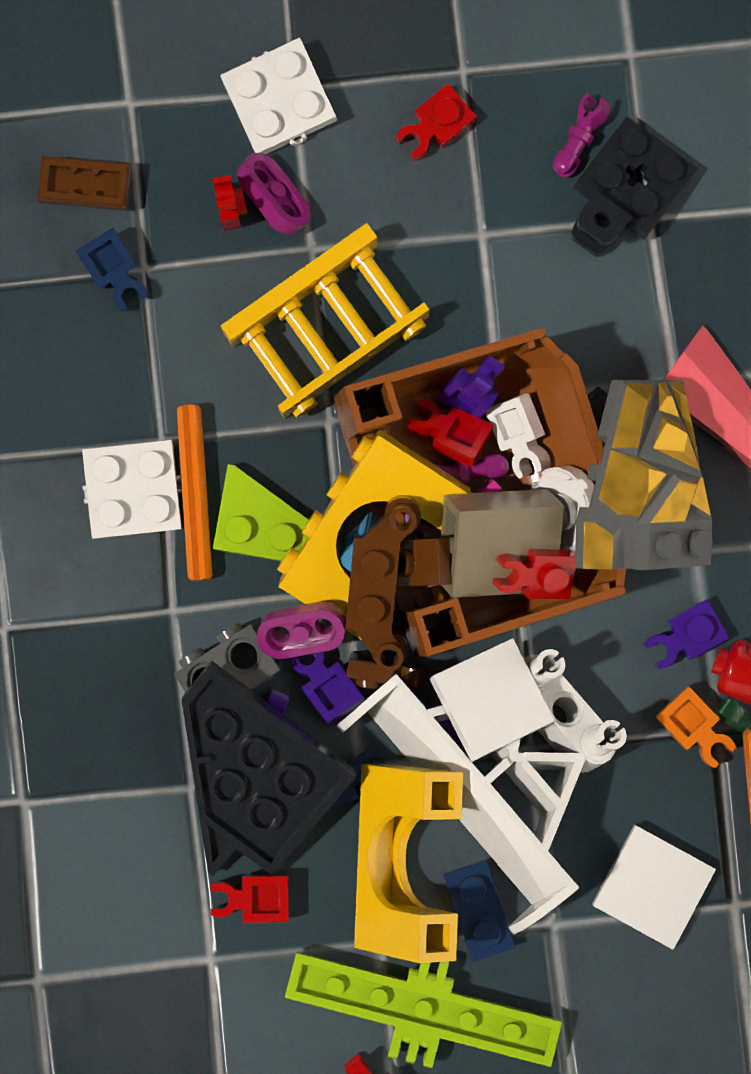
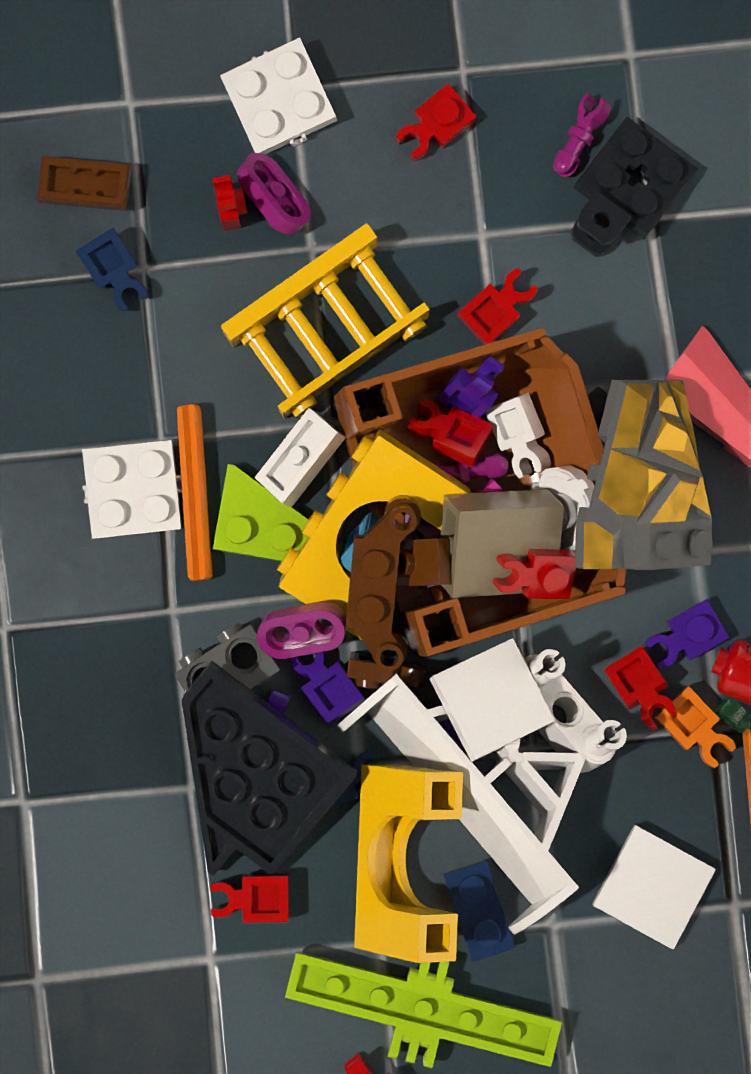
none -> white plate [255,408,346,507]
none -> red plate [457,268,538,345]
none -> red plate [604,645,678,732]

